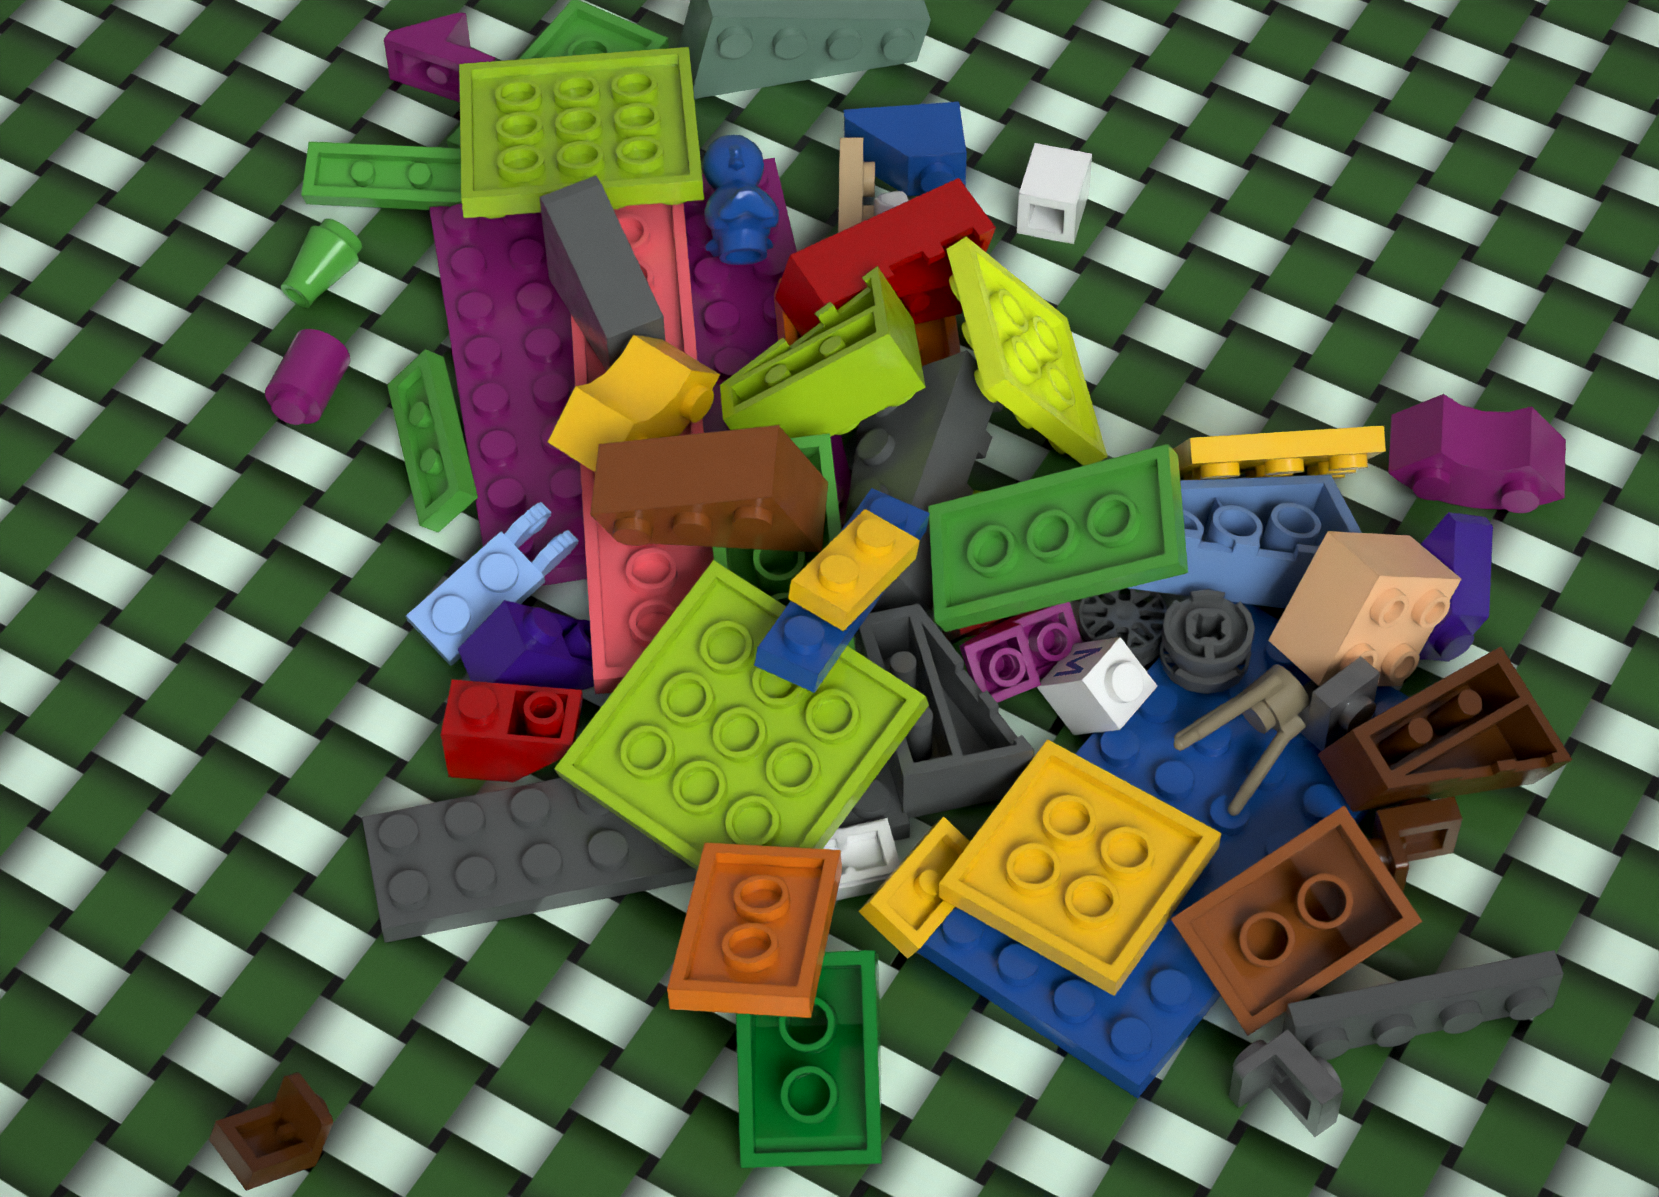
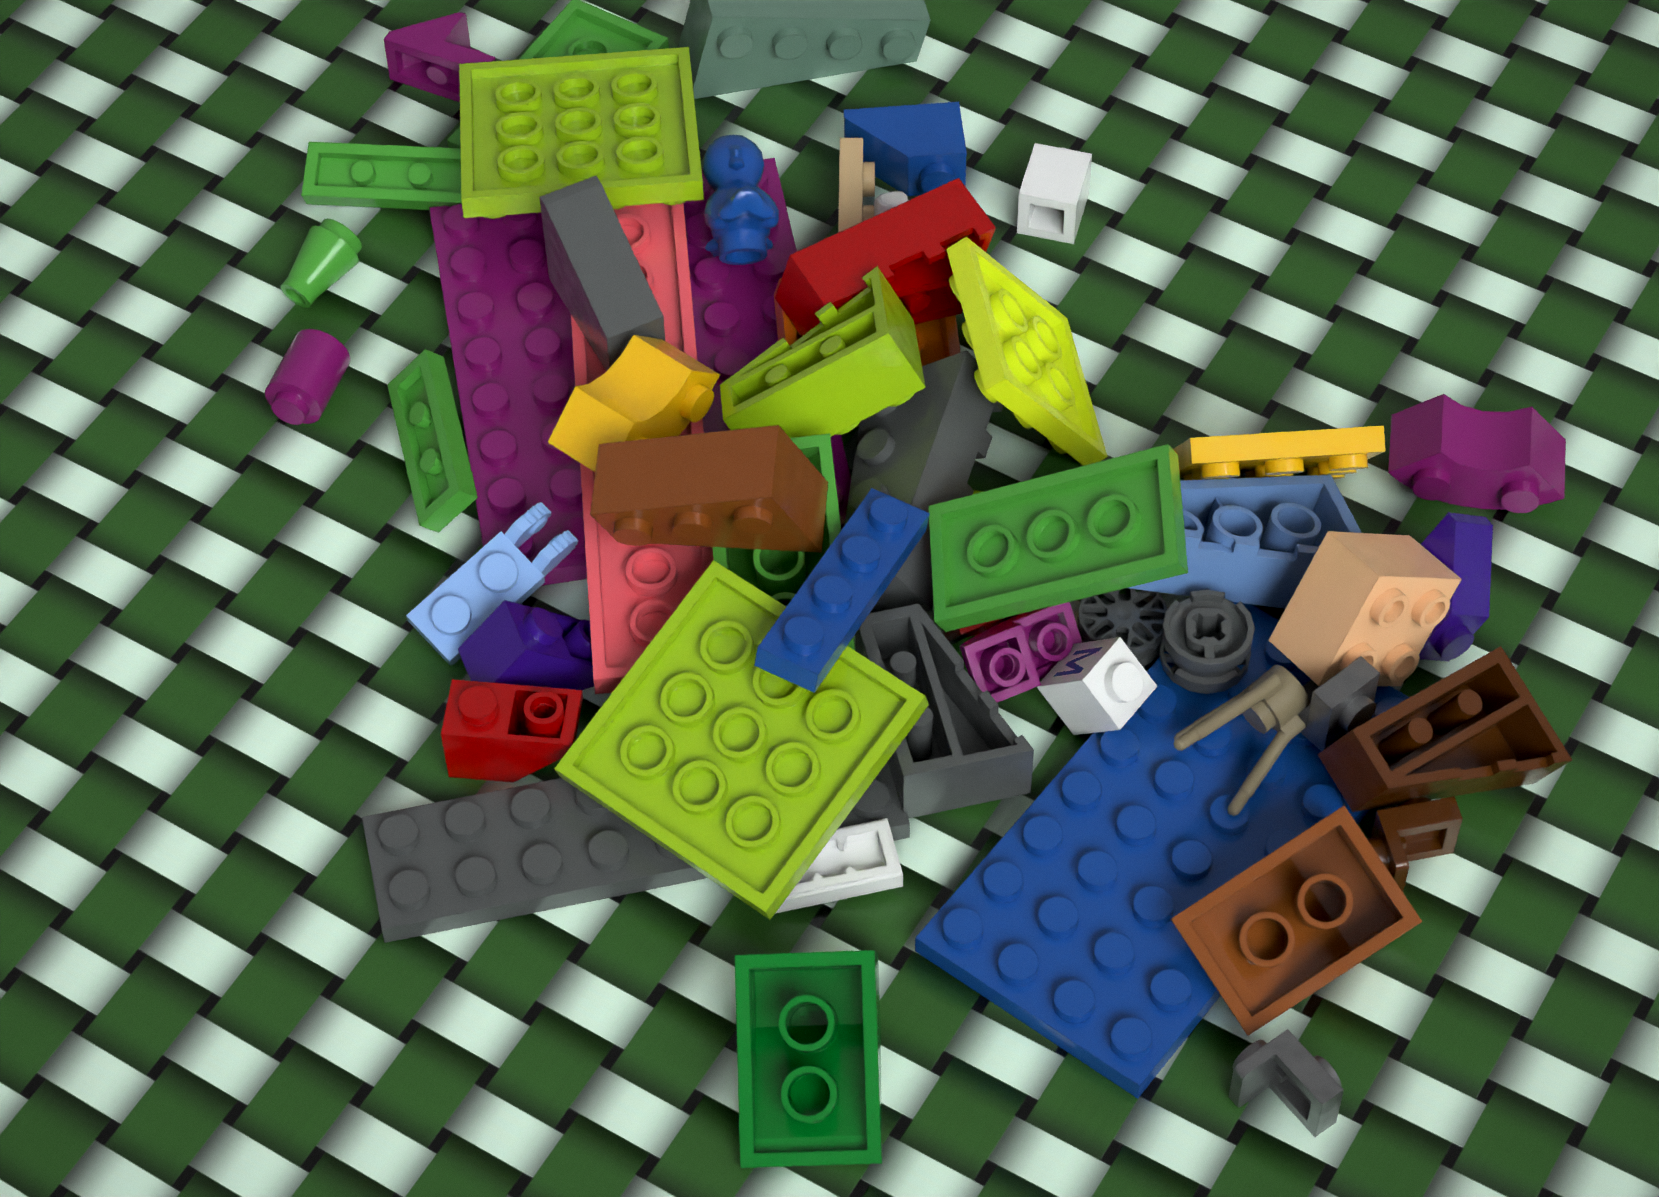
reddish brown bracket [209,1072,333,1191] -> none
orange plate [667,843,842,1018] -> none
yellow plate [788,509,920,631] -> none
yellow plate [858,817,970,959] -> none
yellow plate [939,739,1221,996] -> none
dark grey plate [1282,950,1564,1060] -> none

